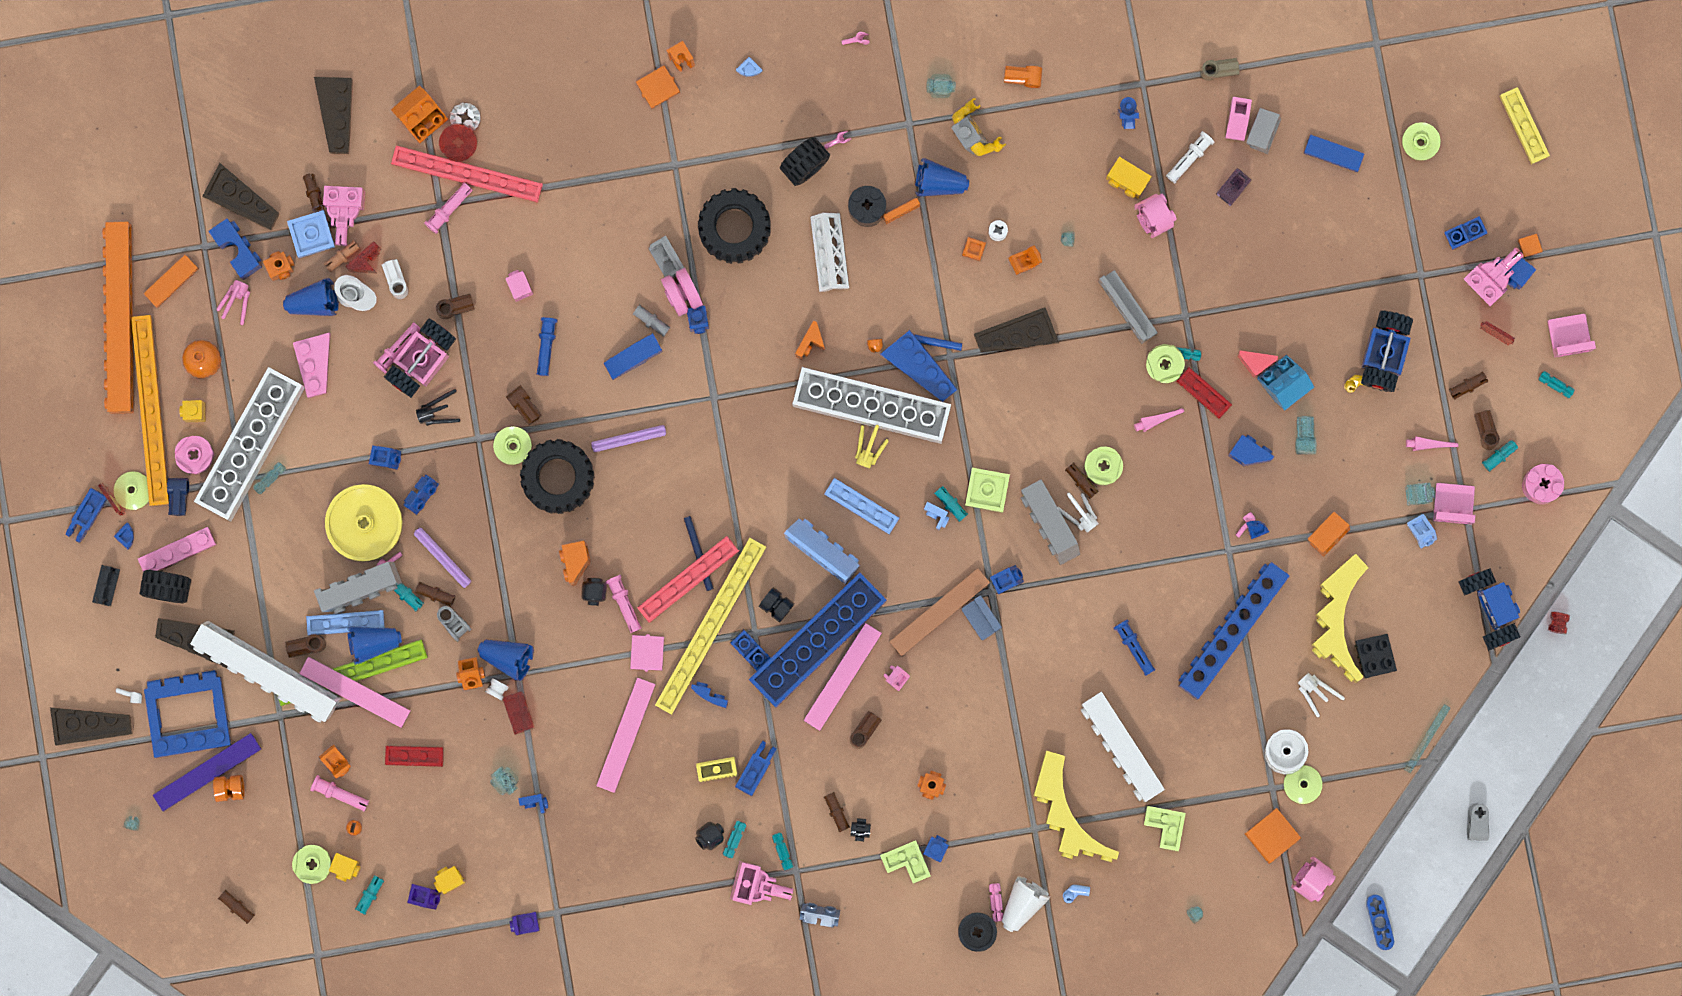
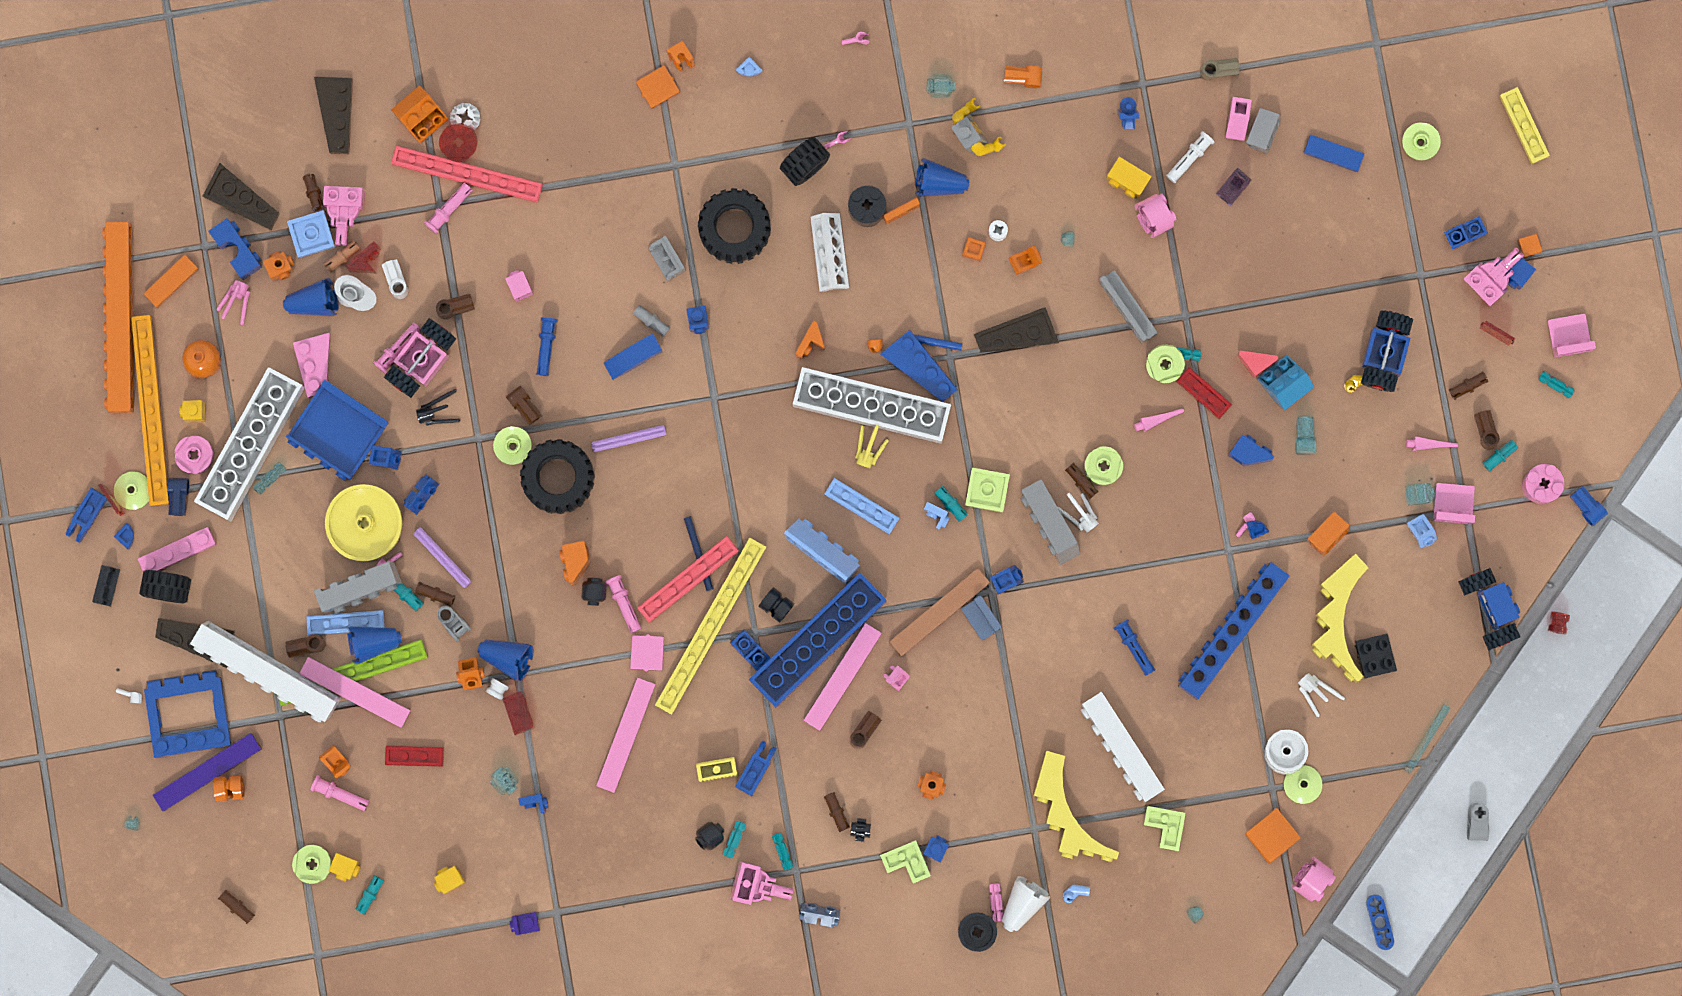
dark brown wing [50,707,133,746] -> none
orange hinge [346,820,362,836] -> none
dark purple bracket [407,884,441,910] -> none
bright pink wheel [661,267,703,317] -> none
blue slope [691,682,728,709] -> none
none -> blue panel [286,379,389,481]
none -> blue piece [1570,486,1608,526]

